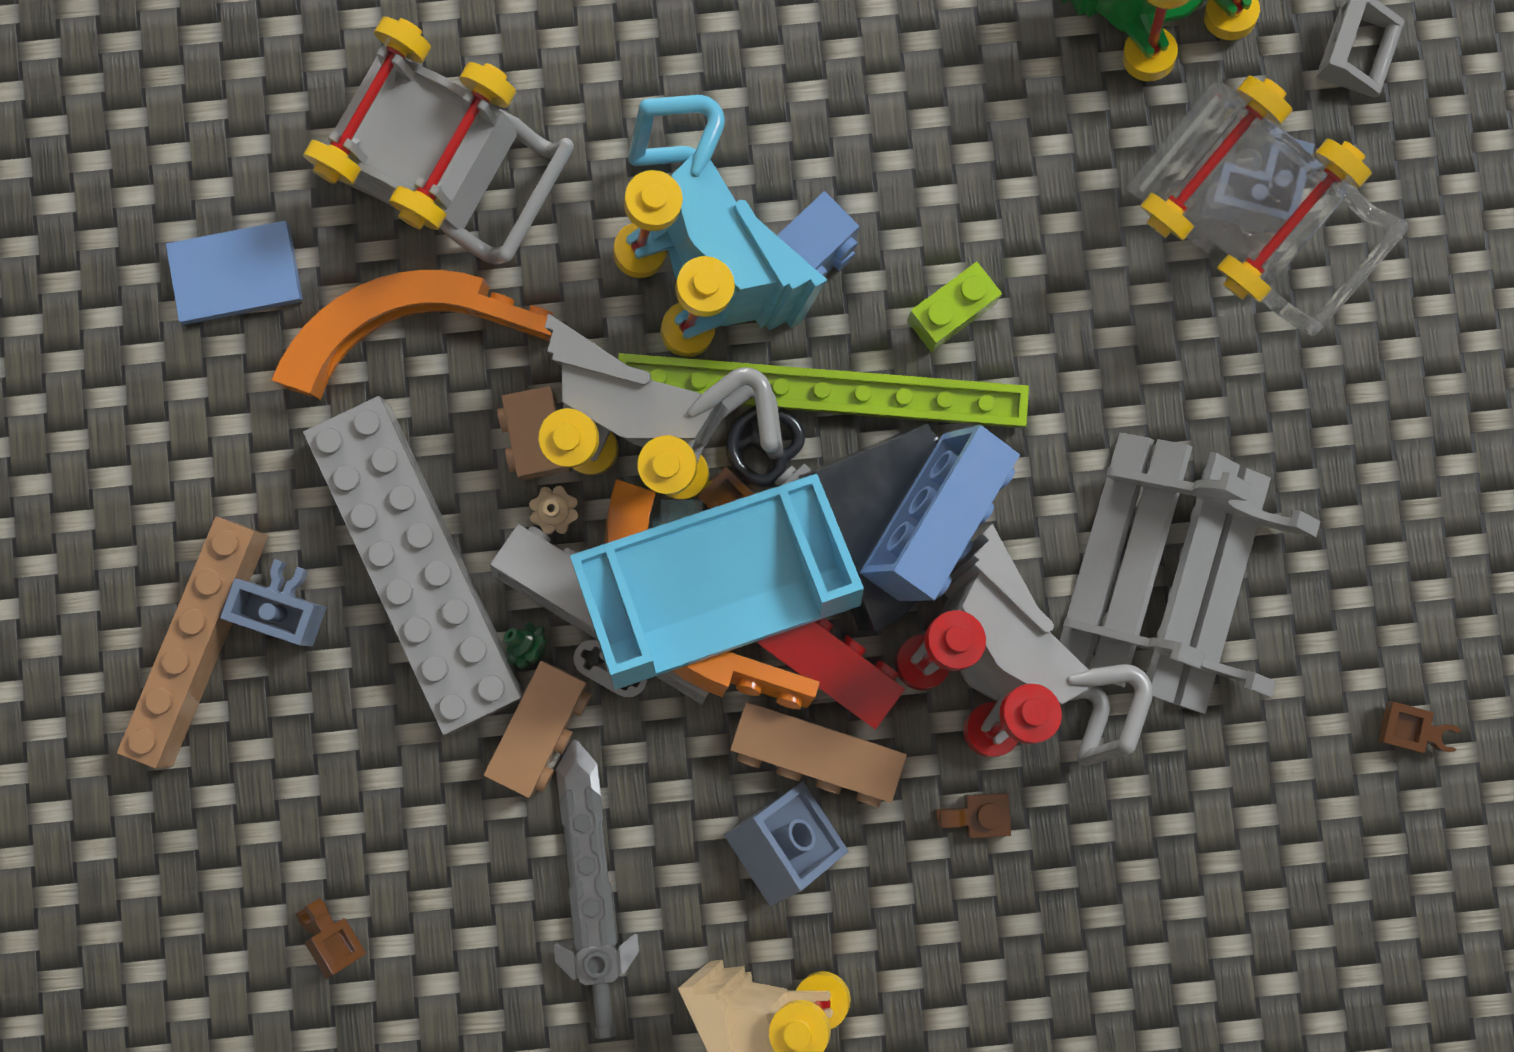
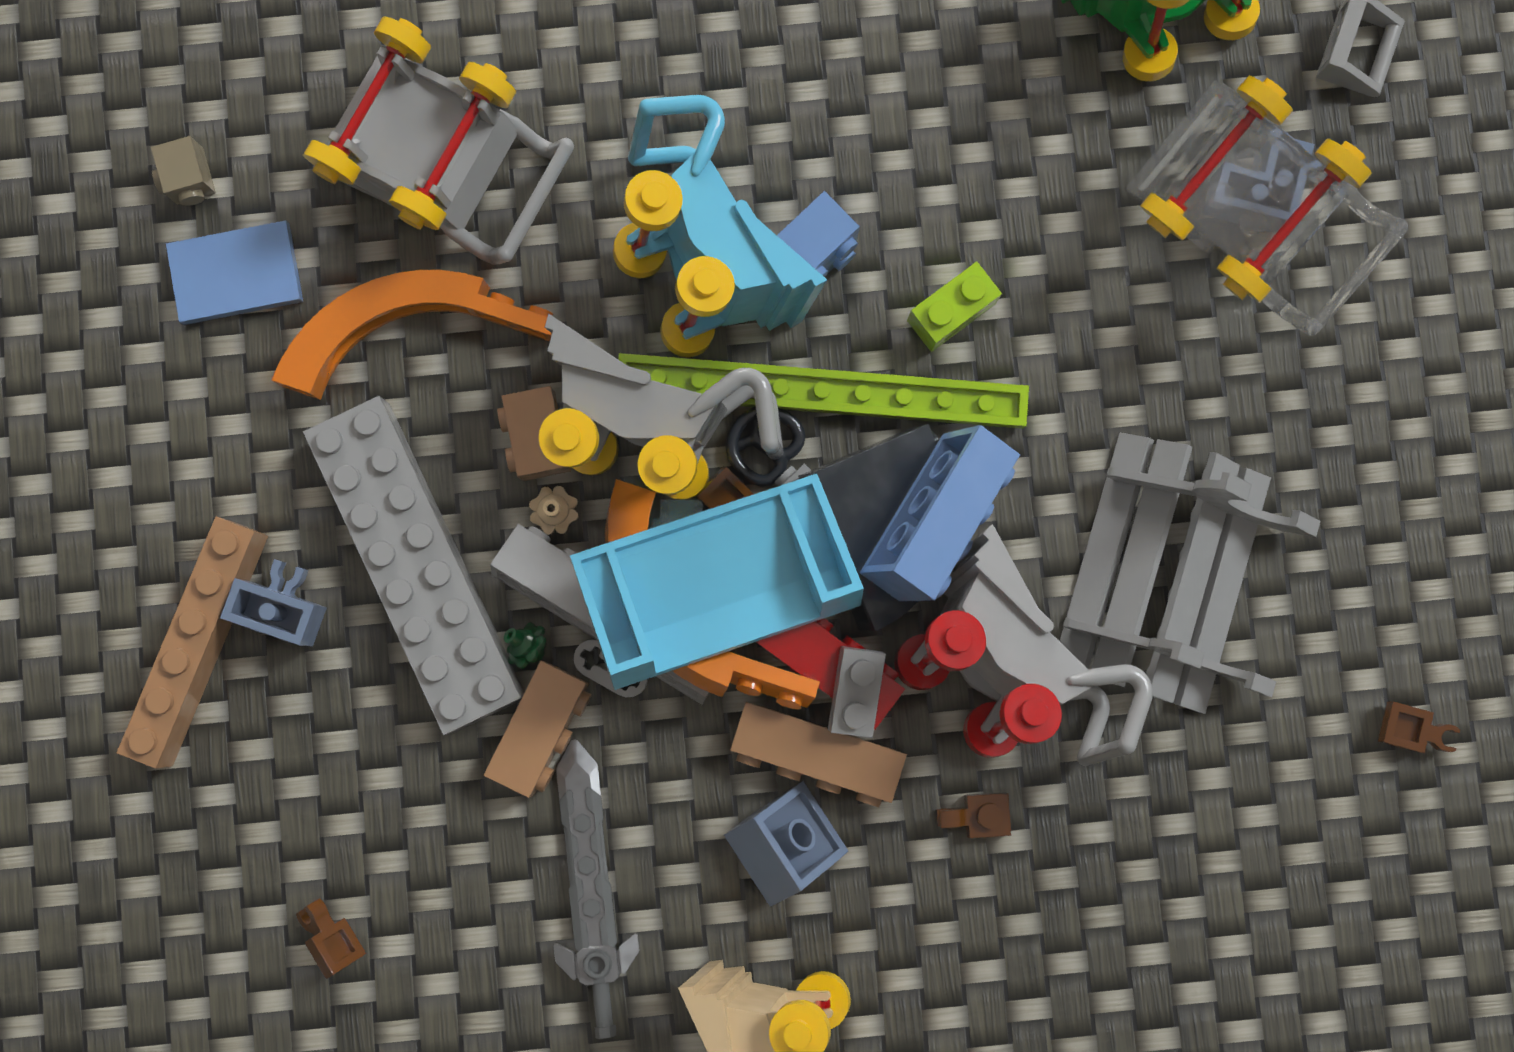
none -> dark tan brick [151,136,216,206]
none -> light grey plate [828,646,886,738]

